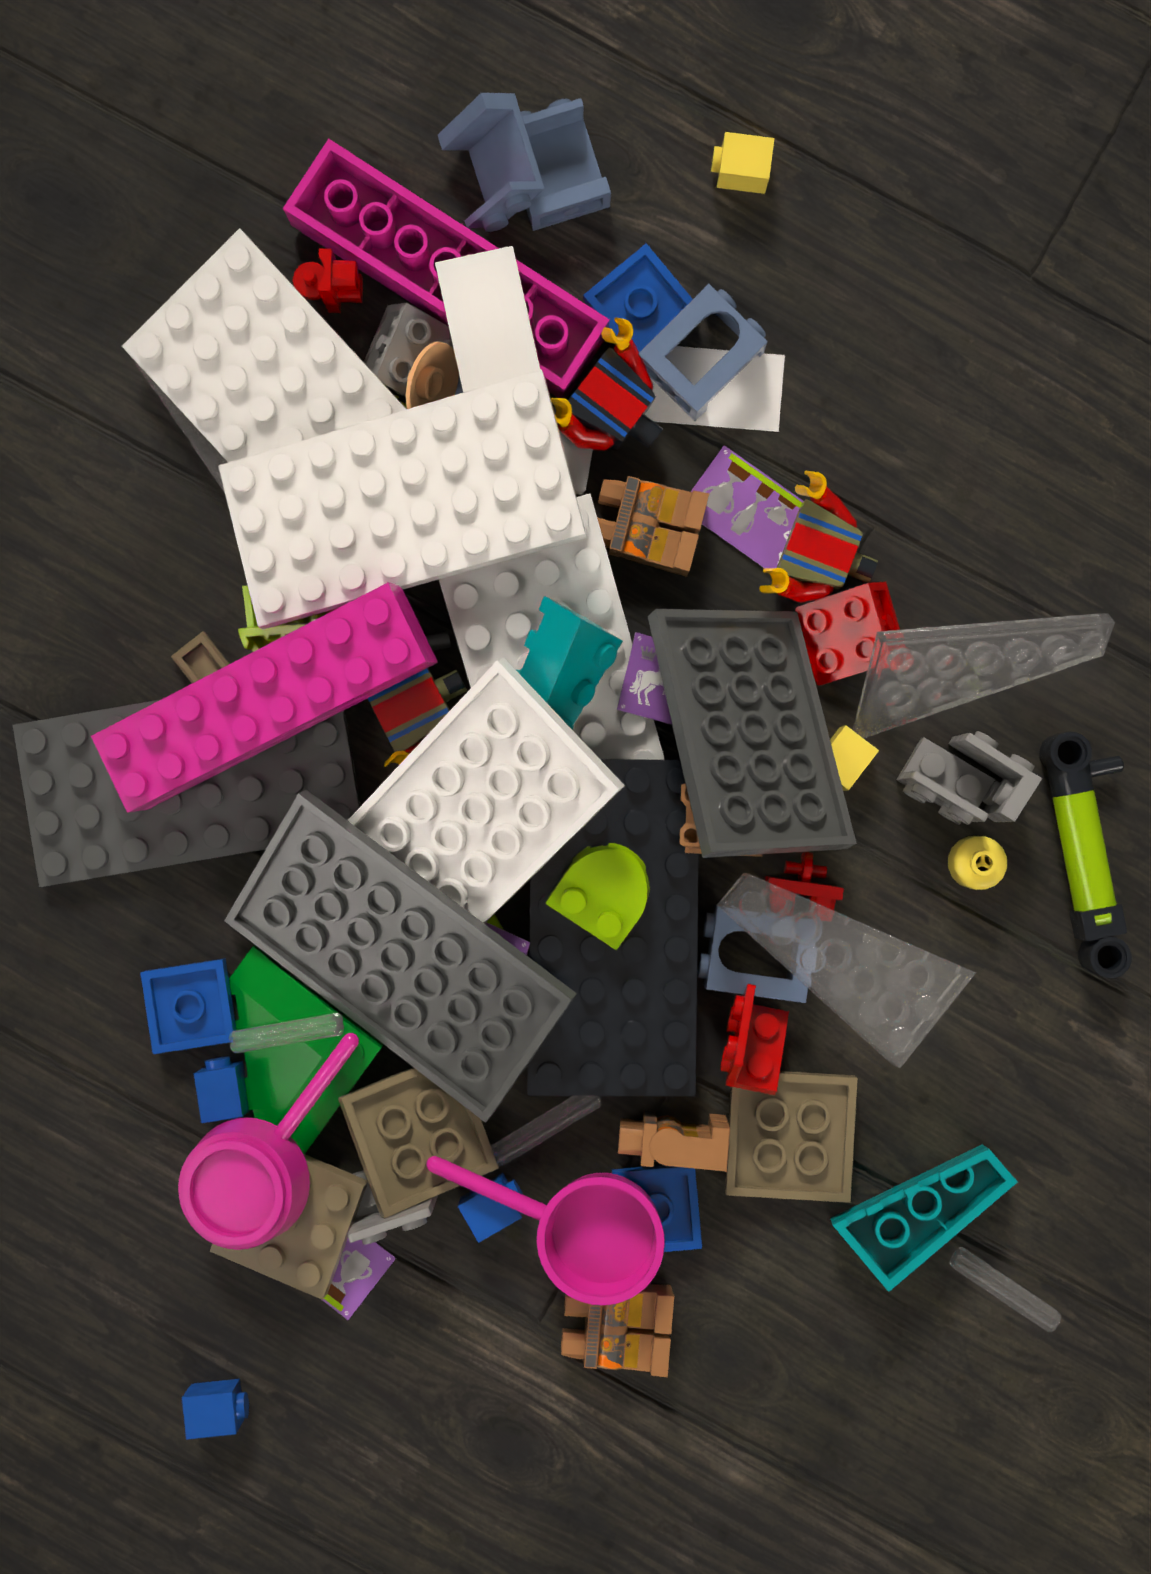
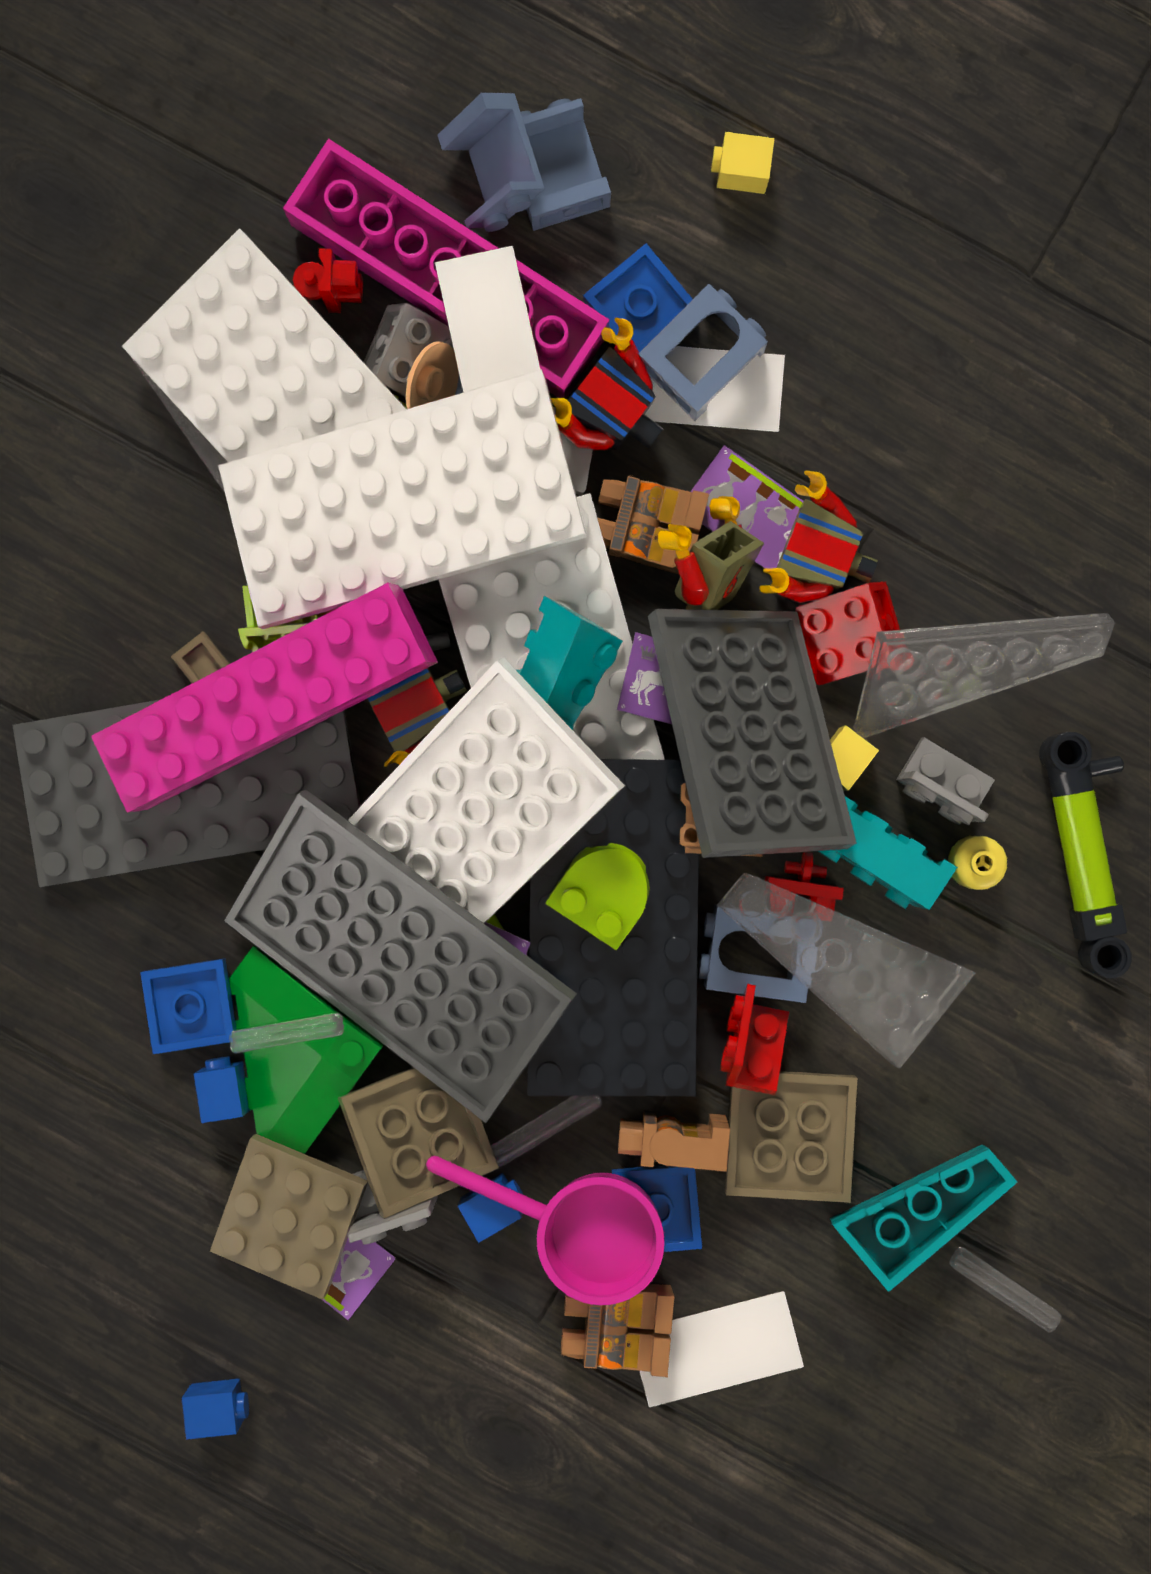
dark pink piece [178,1033,359,1250] -> none
light grey bracket [948,731,1042,822] -> none
none -> white sticker [640,1291,804,1407]
none -> torso [658,496,764,610]
none -> teal wedge [818,796,958,910]

